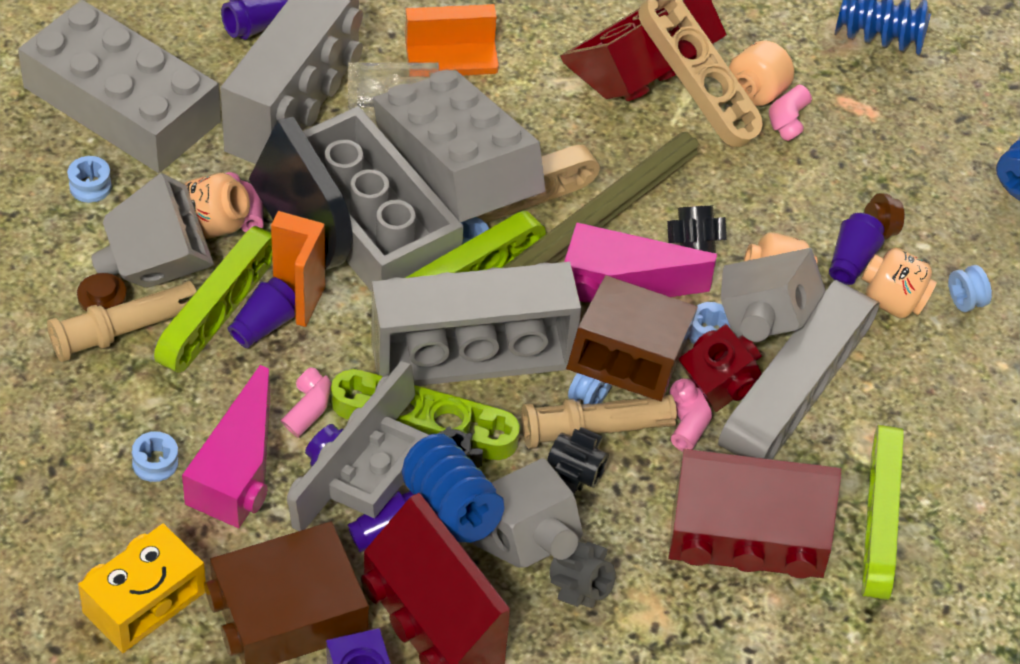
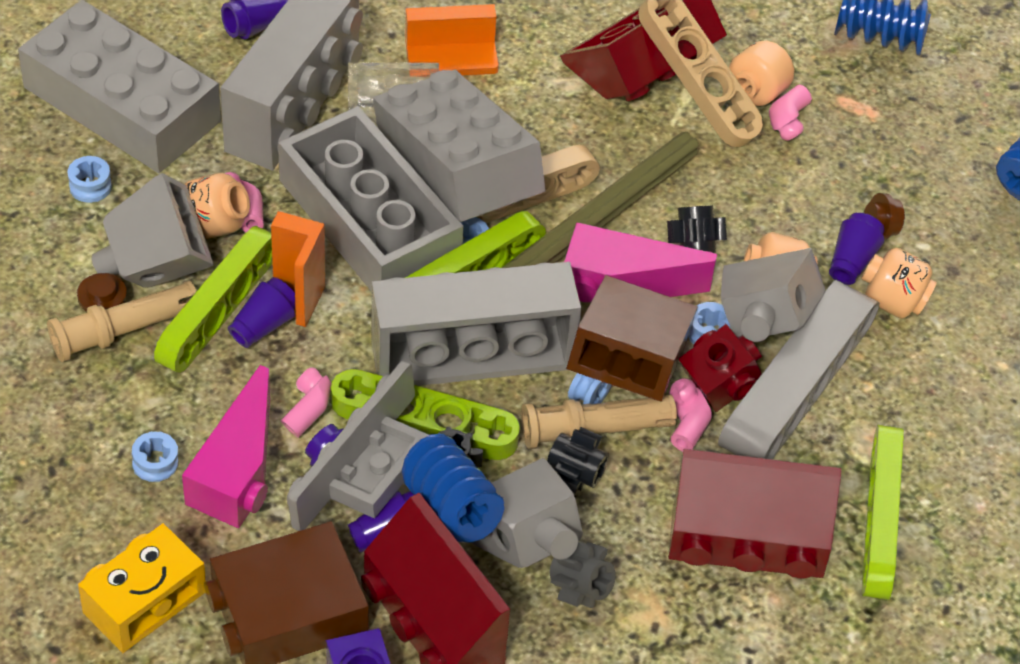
black tile [249,117,352,270] -> none
light blue bush [948,265,992,312] -> none

